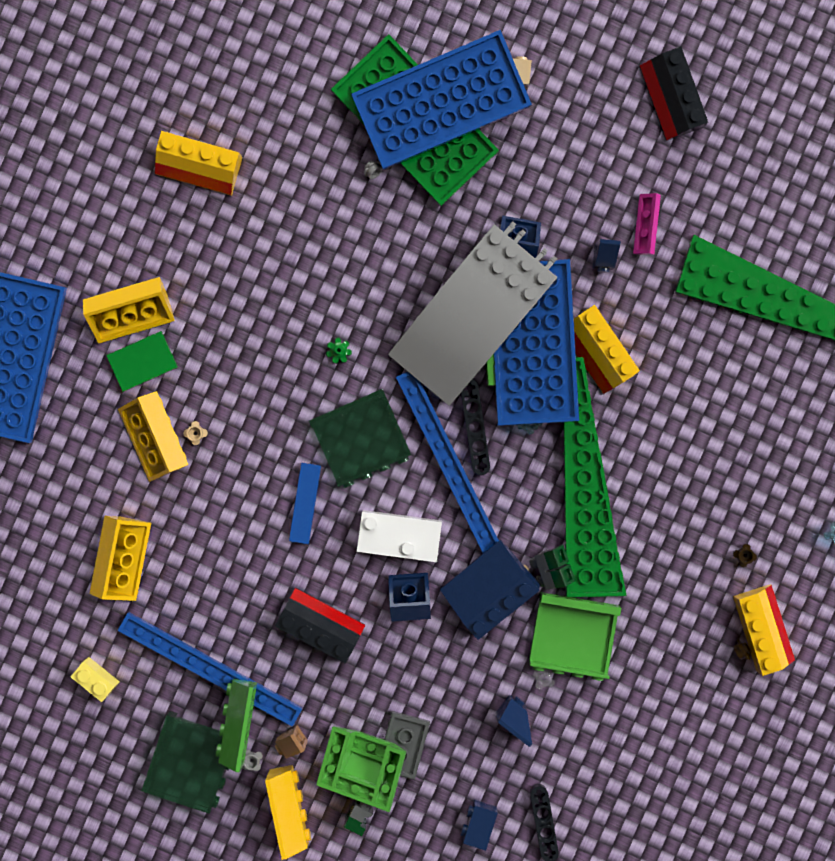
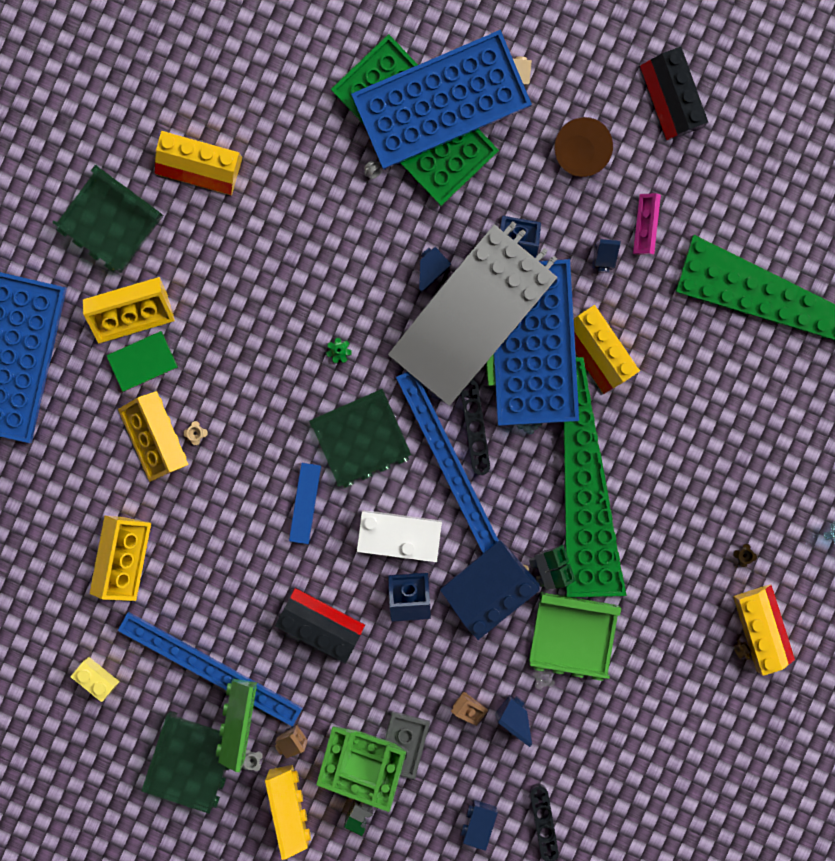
none -> clear green panel [52,164,164,273]
none -> dark blue slope [419,247,451,293]
none -> medium nougat slope [451,692,488,726]
none -> reddish brown piece [554,117,613,177]

